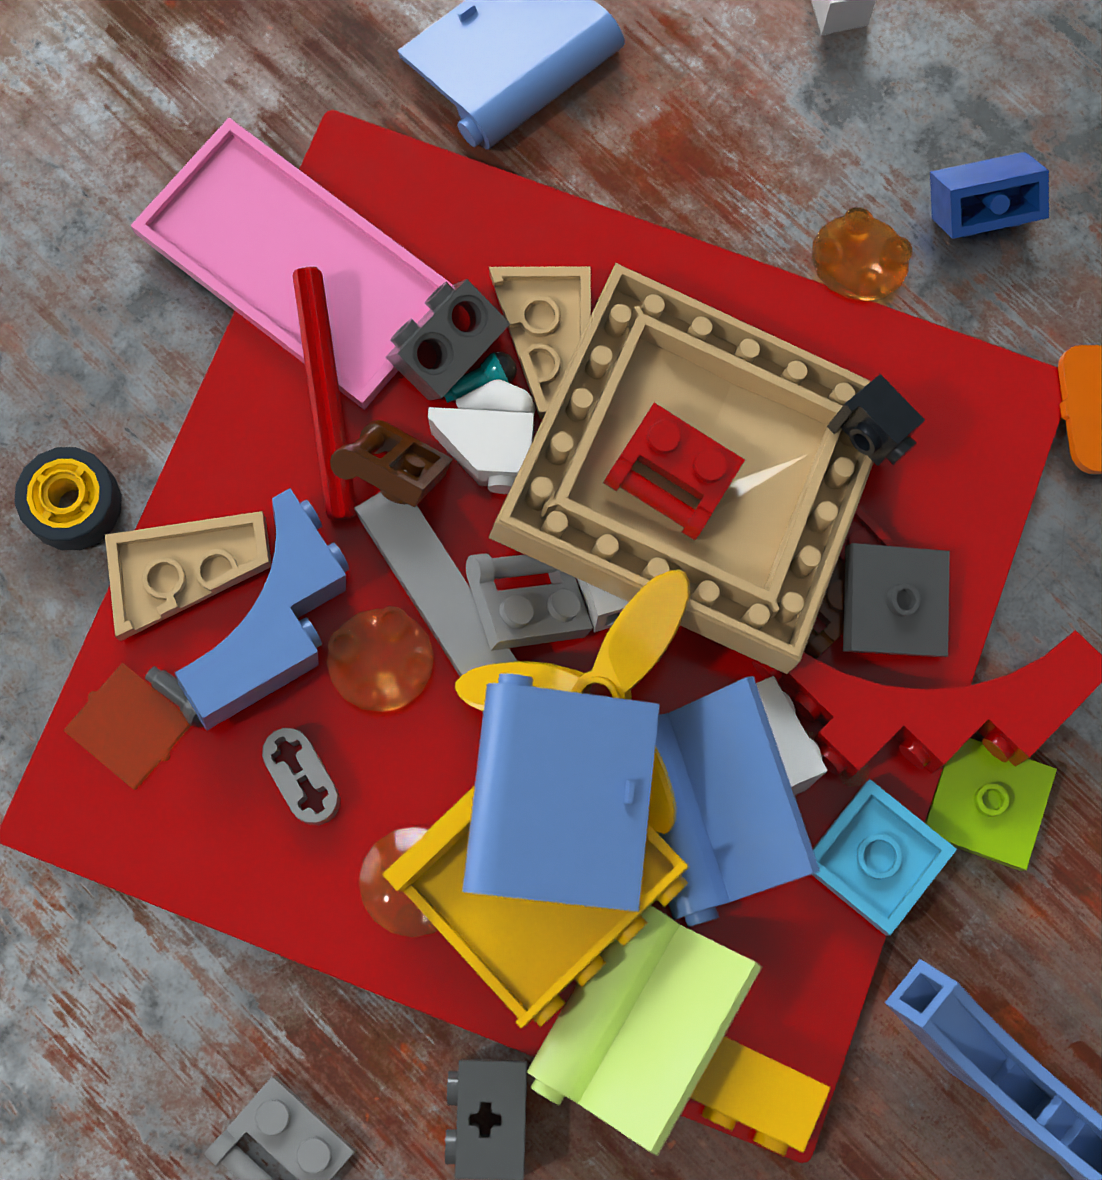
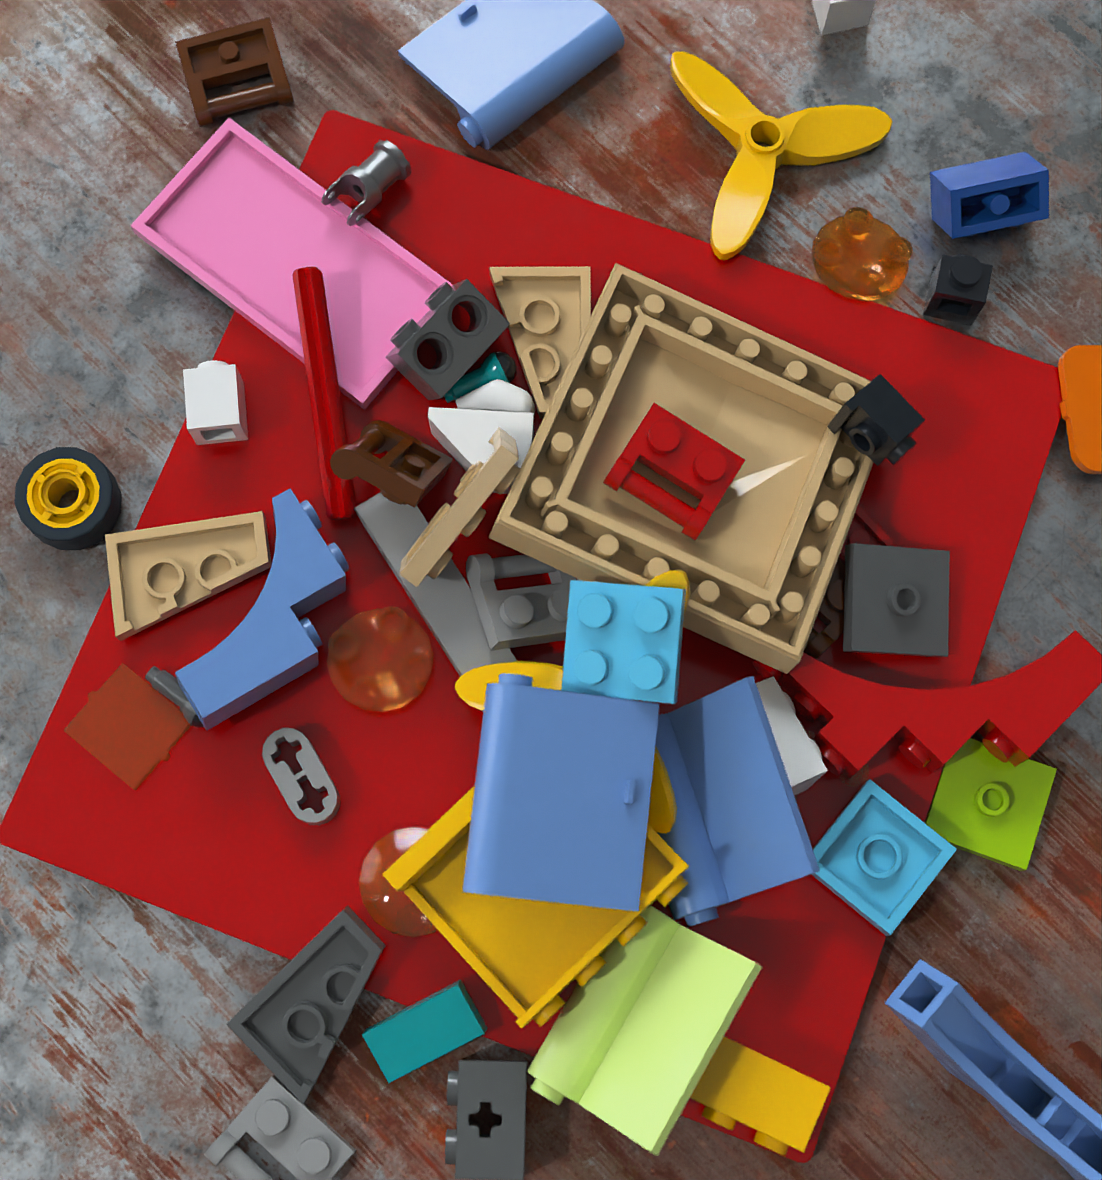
none -> reddish brown plate [175,17,294,127]
none -> white brick [183,361,248,445]
none -> dark grey wing [227,905,386,1104]
none -> flat silver piece [321,140,411,226]
none -> teal tile [362,979,487,1083]
none -> tan wing [399,427,520,587]
none -> medium azure plate [561,580,686,704]
none -> yellow piece [670,51,892,260]
none -> black brick [923,254,993,326]

